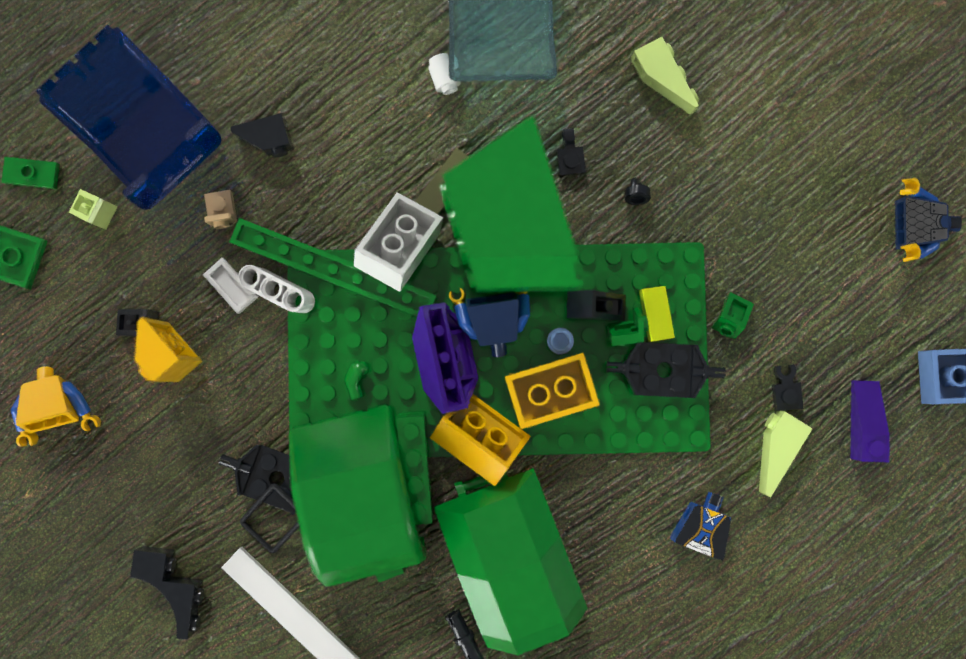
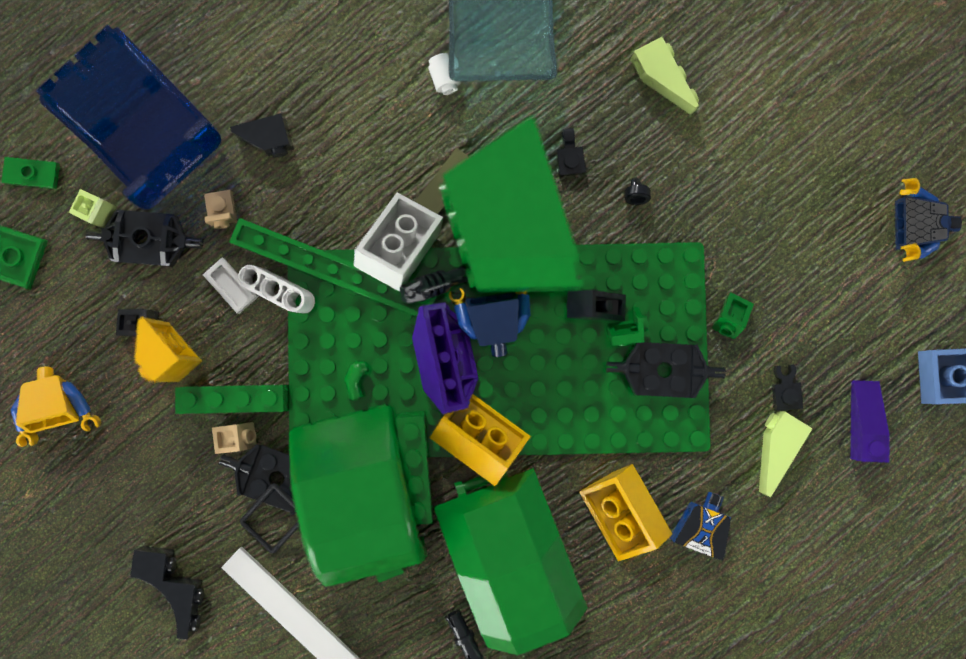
yellow brick [505,353,600,429] -> none
light blue plate [547,328,574,354] -> none
neon yellow slope [639,286,675,342] -> none
none -> black plate [86,210,204,268]
none -> green arch [175,385,289,414]
none -> tan bracket [212,422,257,454]
none -> black hinge [399,266,468,303]
none -> yellow slope [579,464,672,561]

